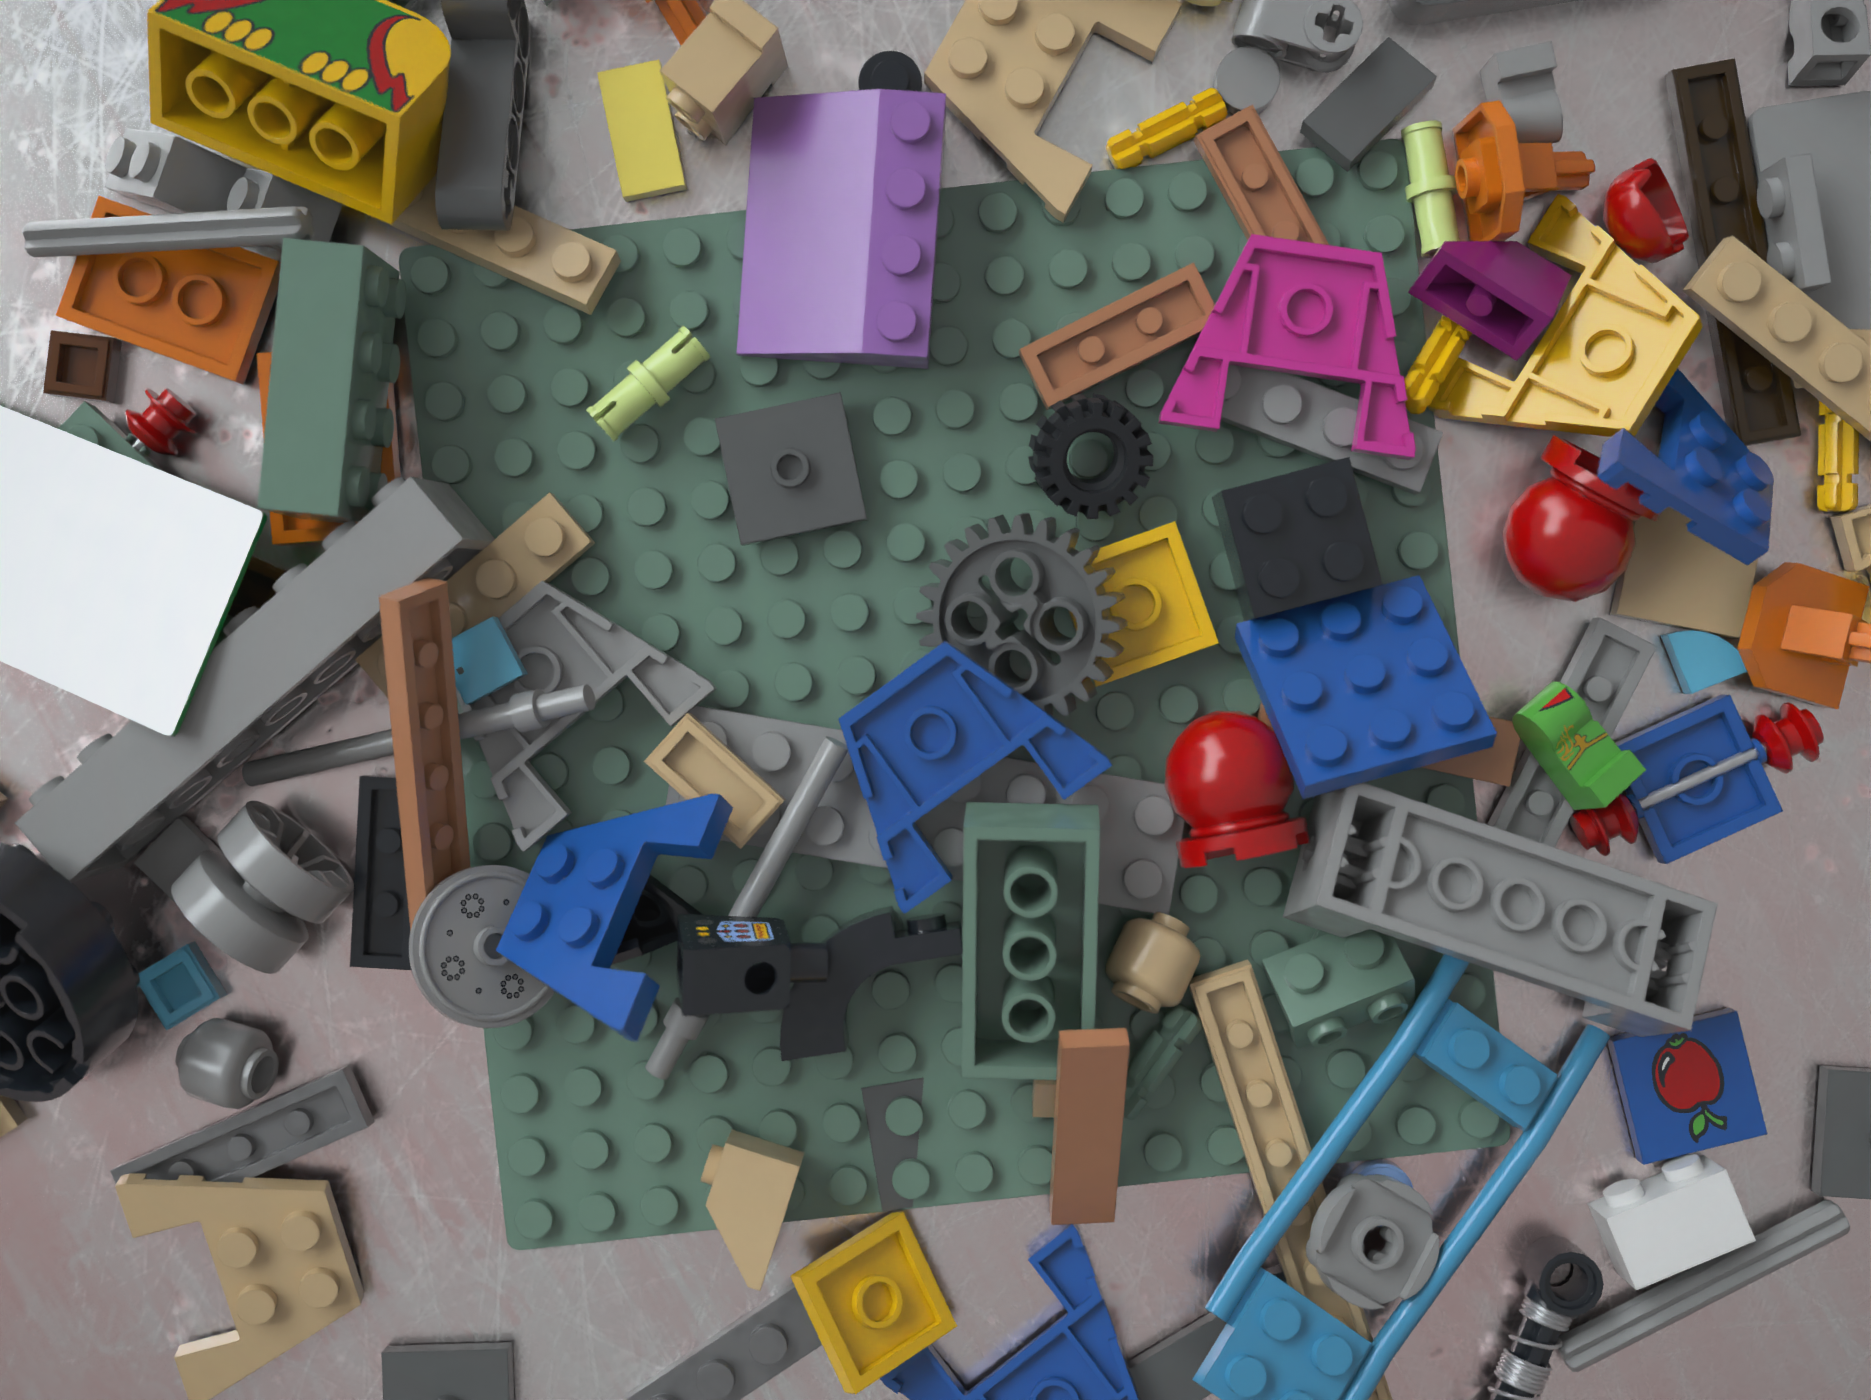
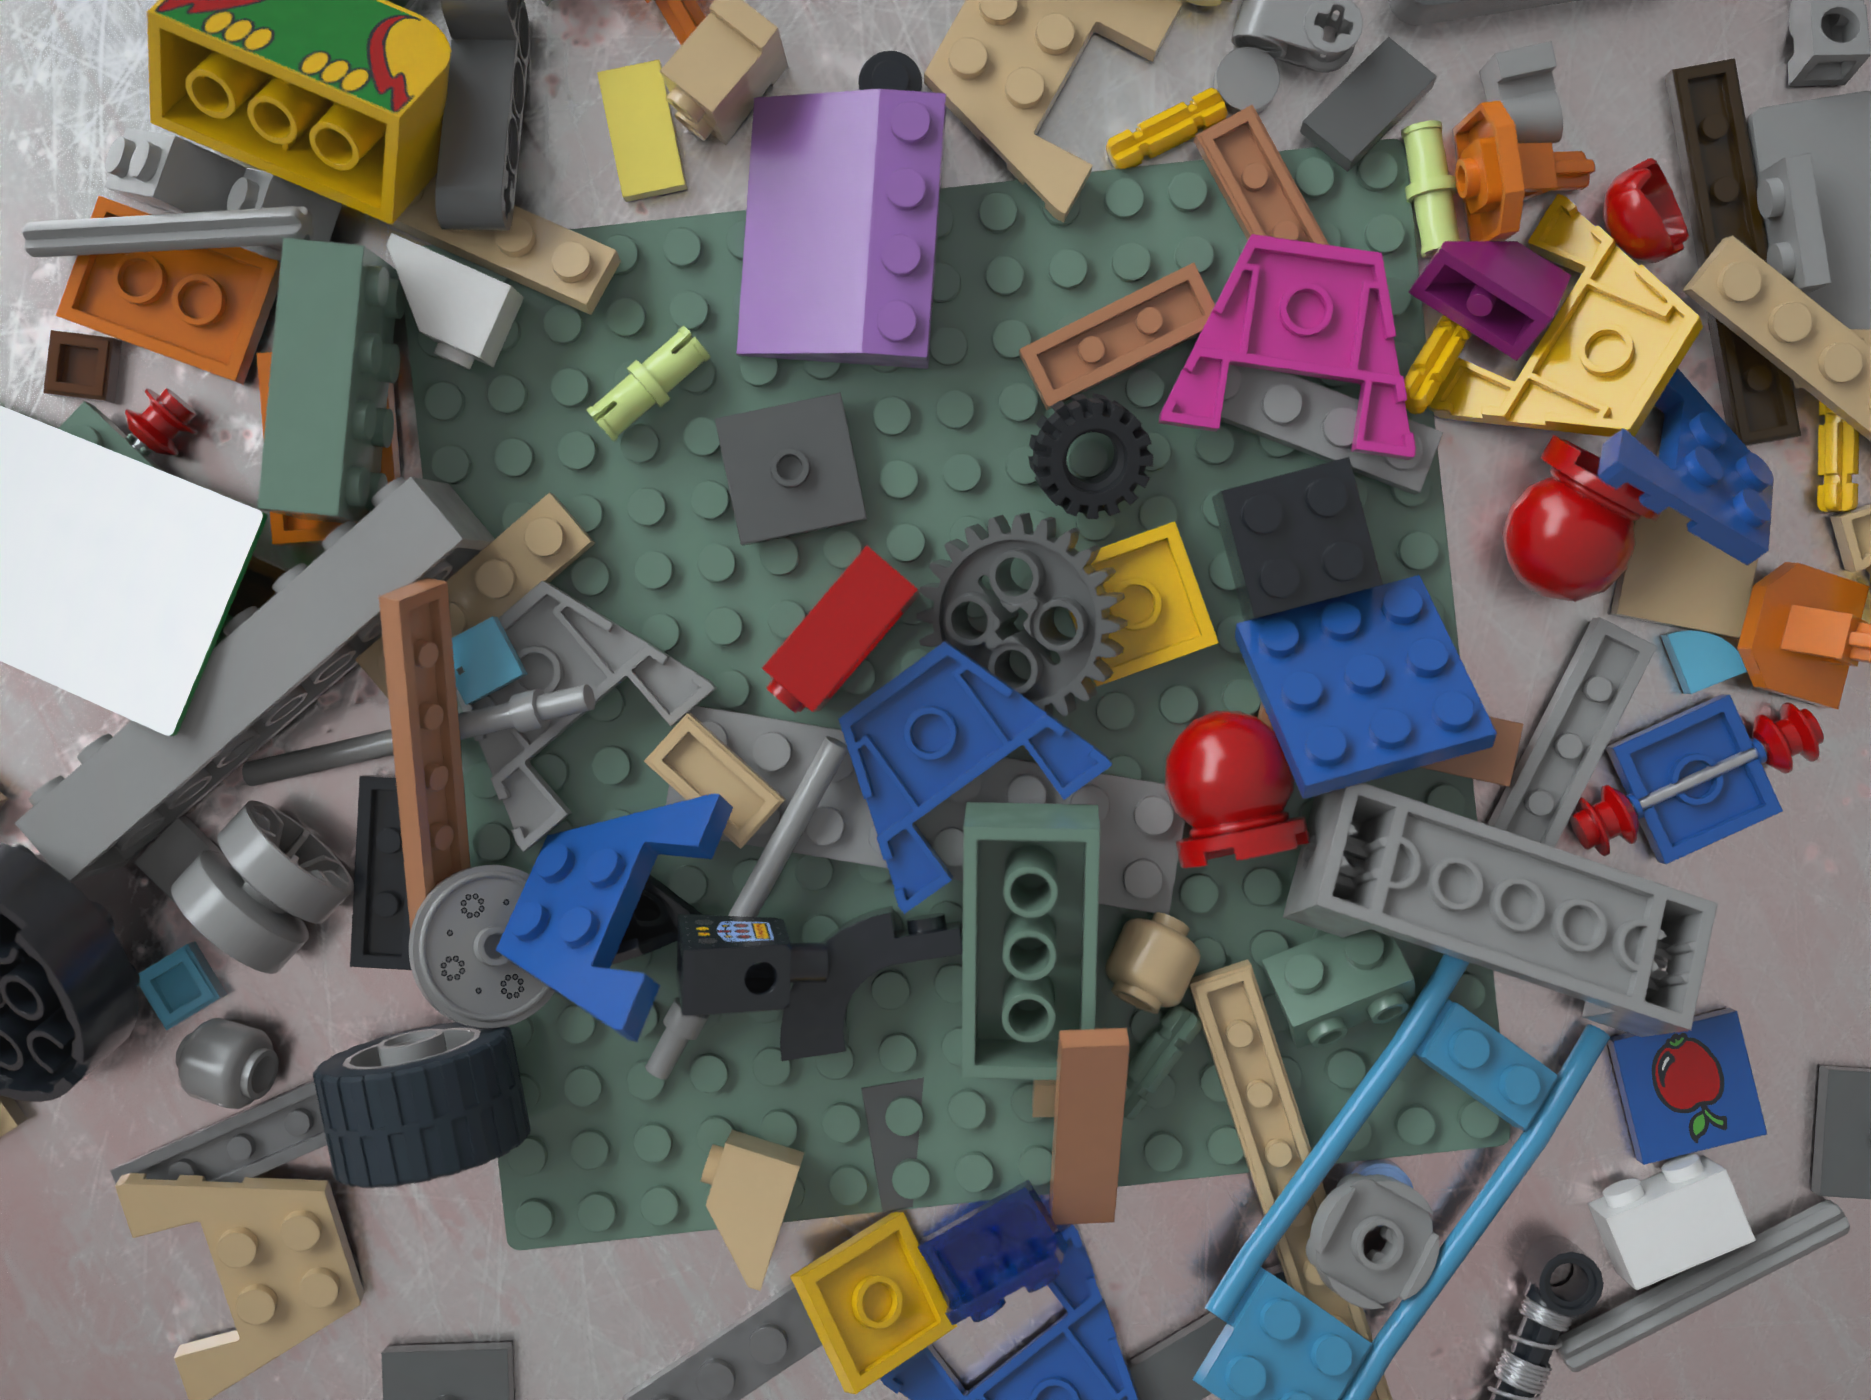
bright green leg [1512,681,1646,810] -> none
none -> black wheel [313,1022,531,1188]
none -> white slope [386,233,524,370]
none -> red window [761,545,920,713]
none -> clear blue bracket [918,1179,1068,1325]

